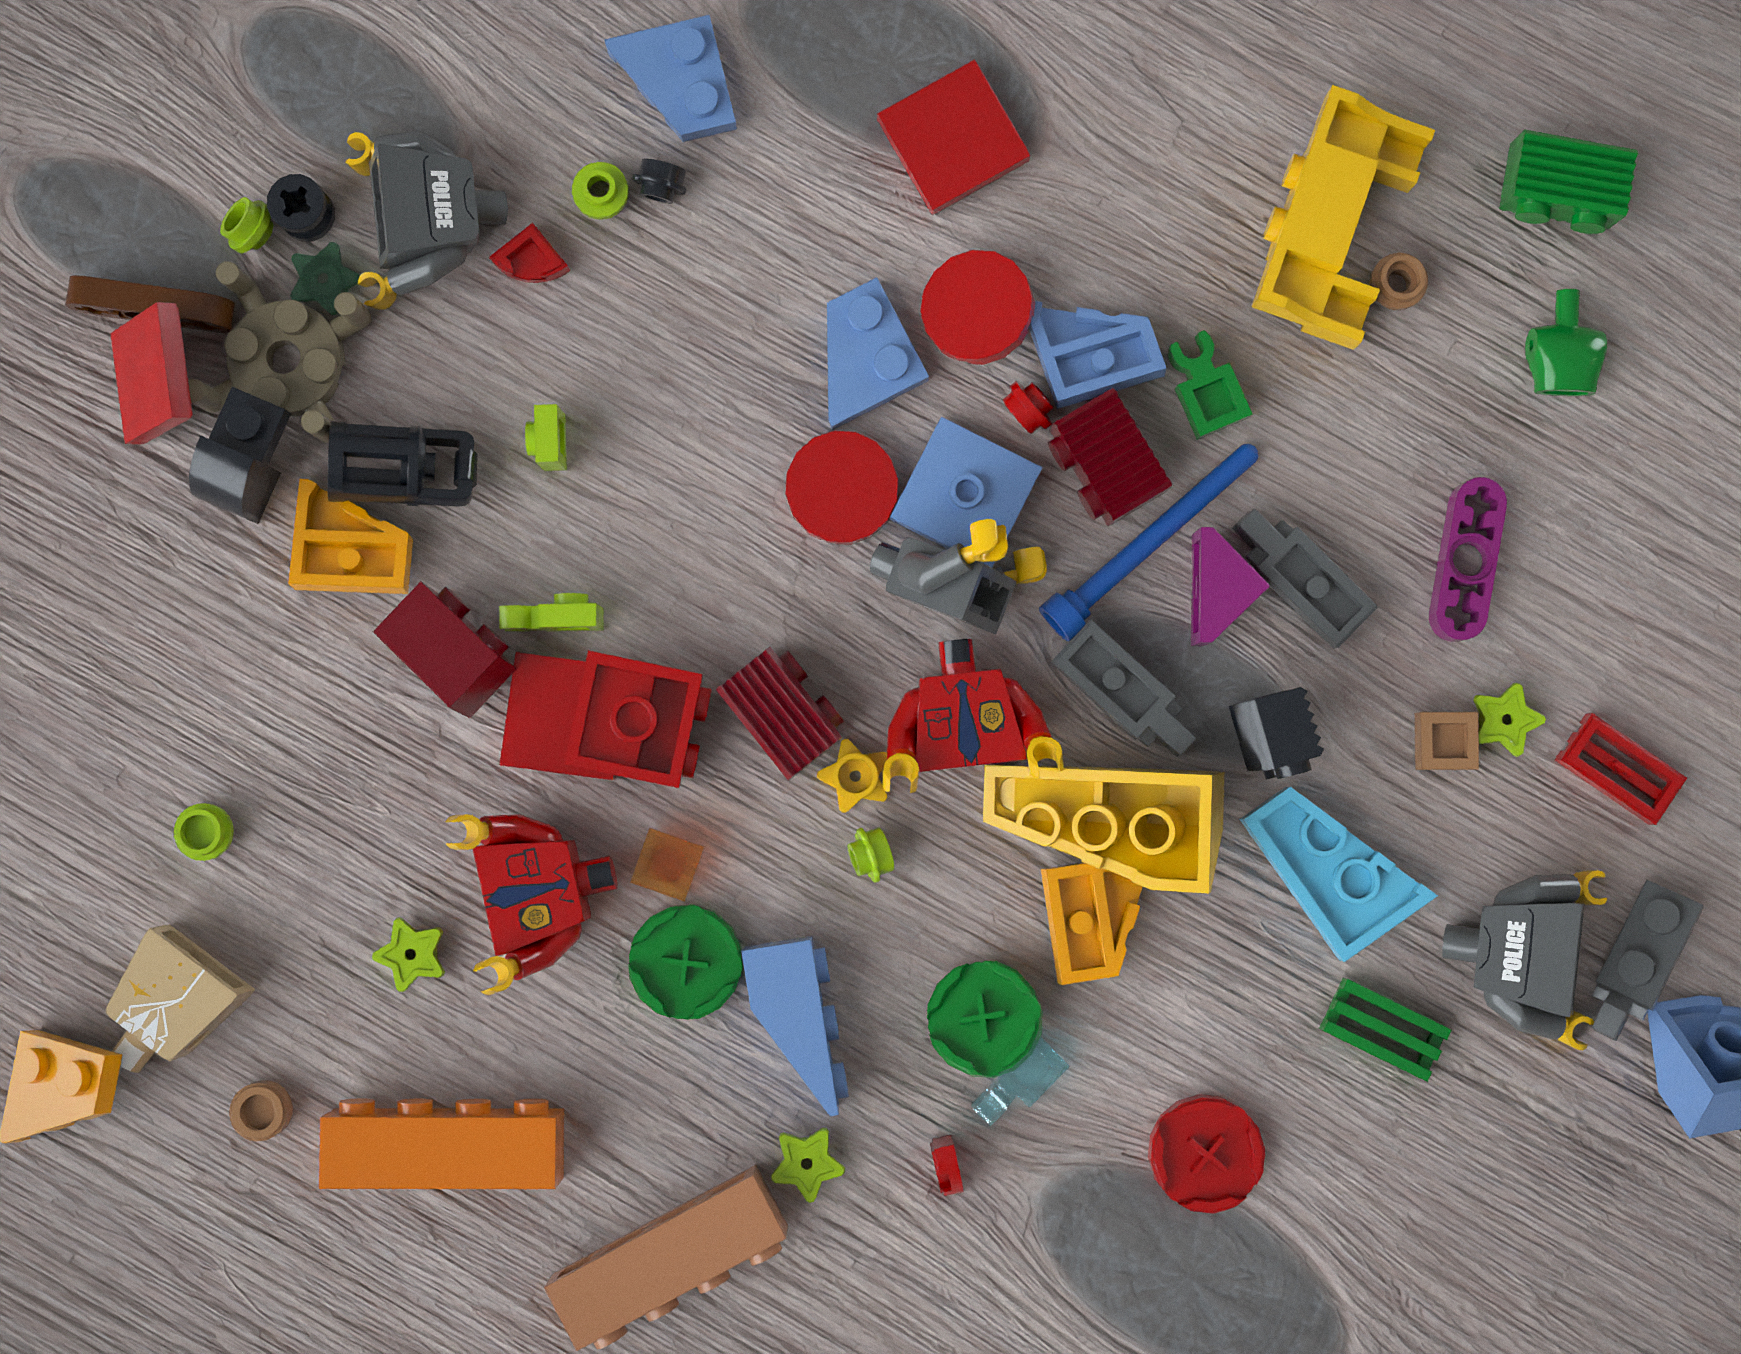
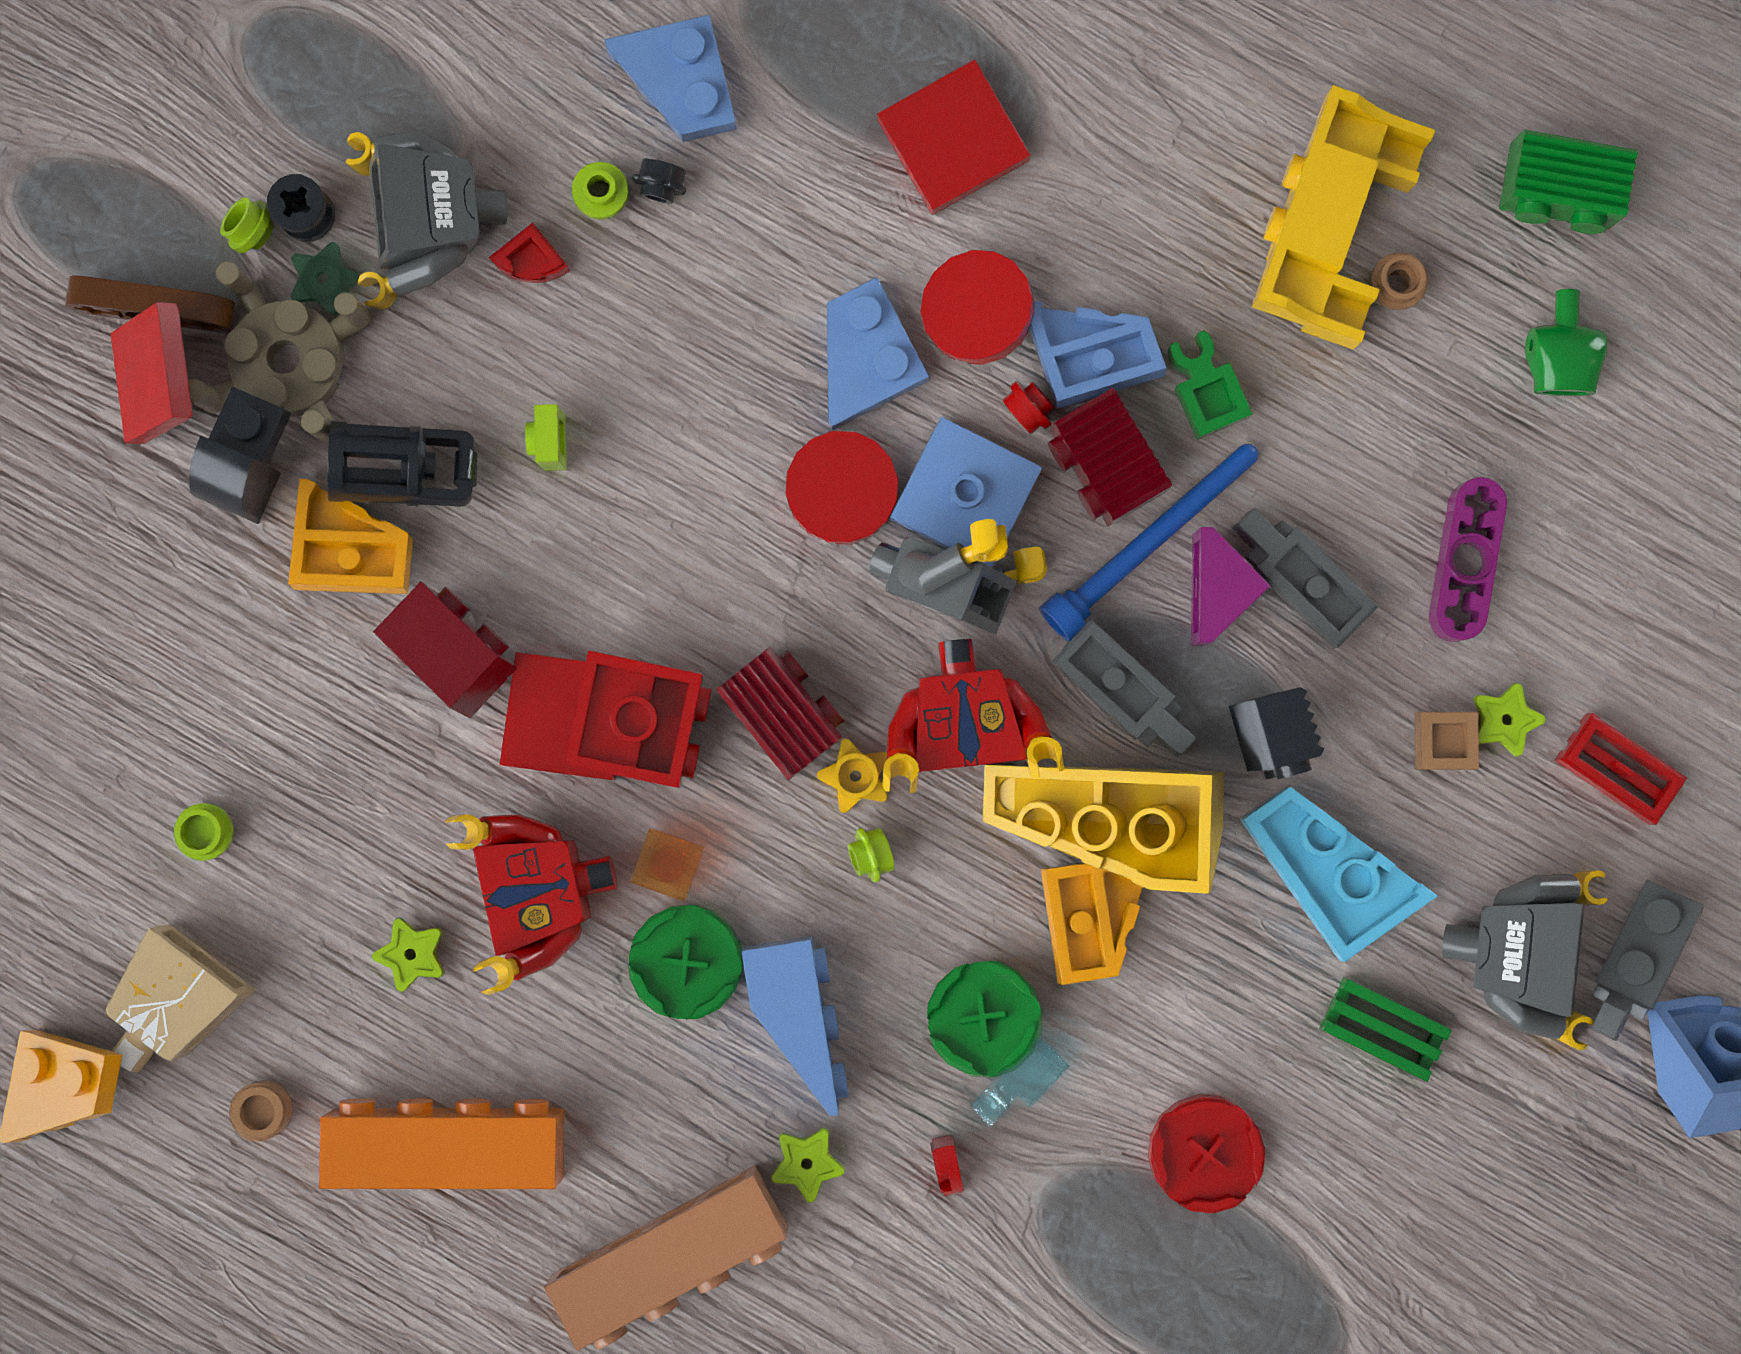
lime plate [499,593,604,632] -> none

